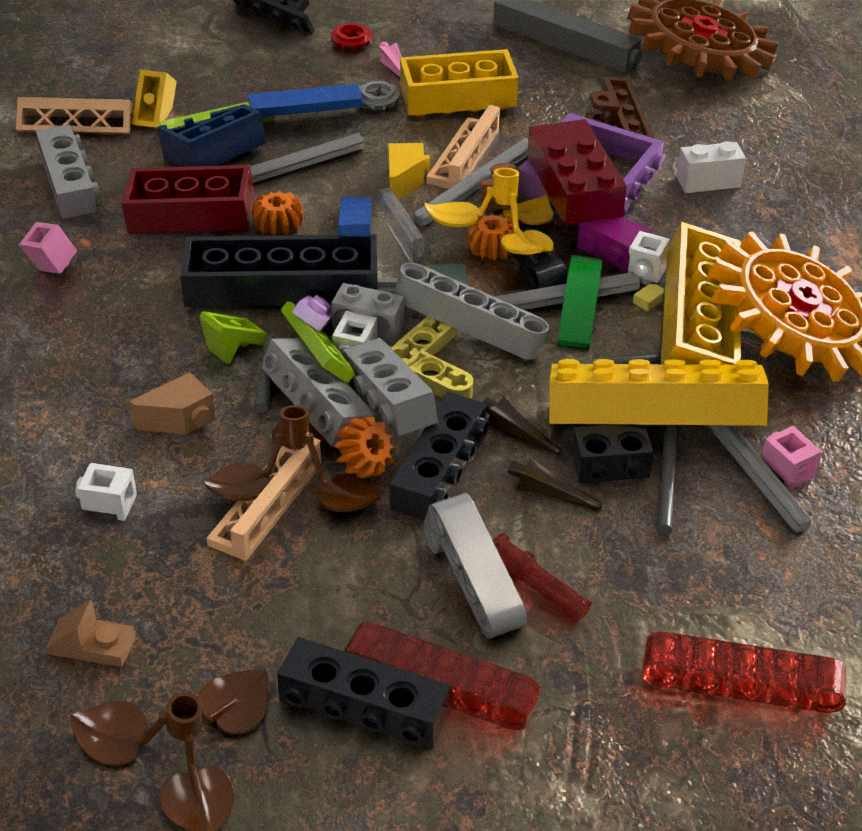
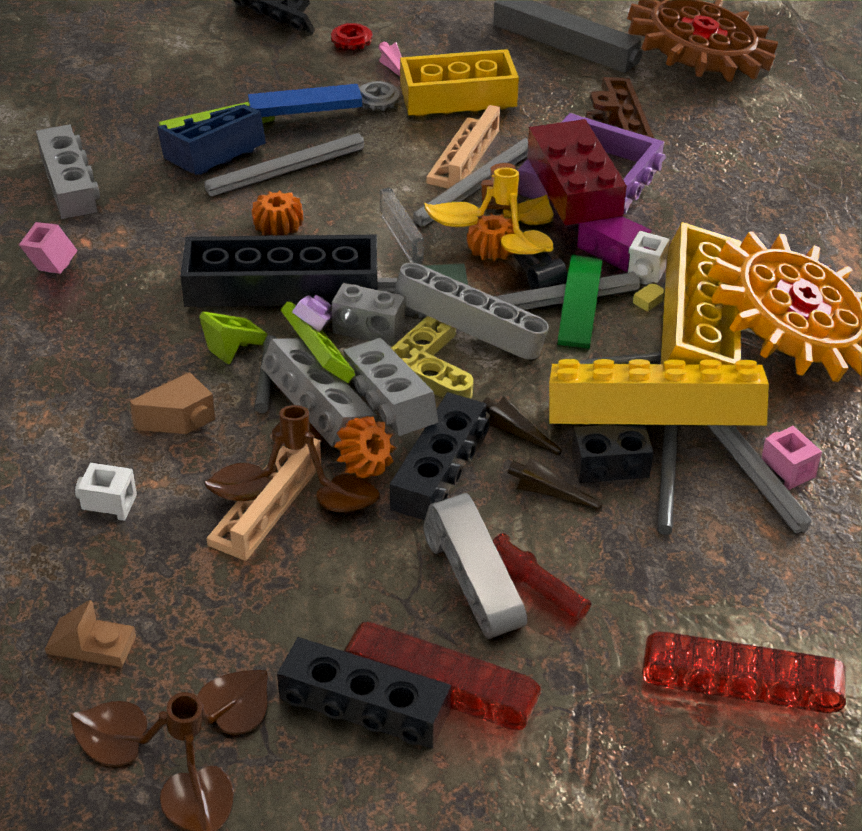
light nougat fence [16,97,134,135] -> none
dark red brick [121,165,255,233] -> none
yellow slope [131,69,177,129] -> none
white brick [332,311,378,357] -> none
blue tile [338,197,372,237] -> none
yellow slope [388,143,430,202] -> none
white brick [676,141,746,193] -> none

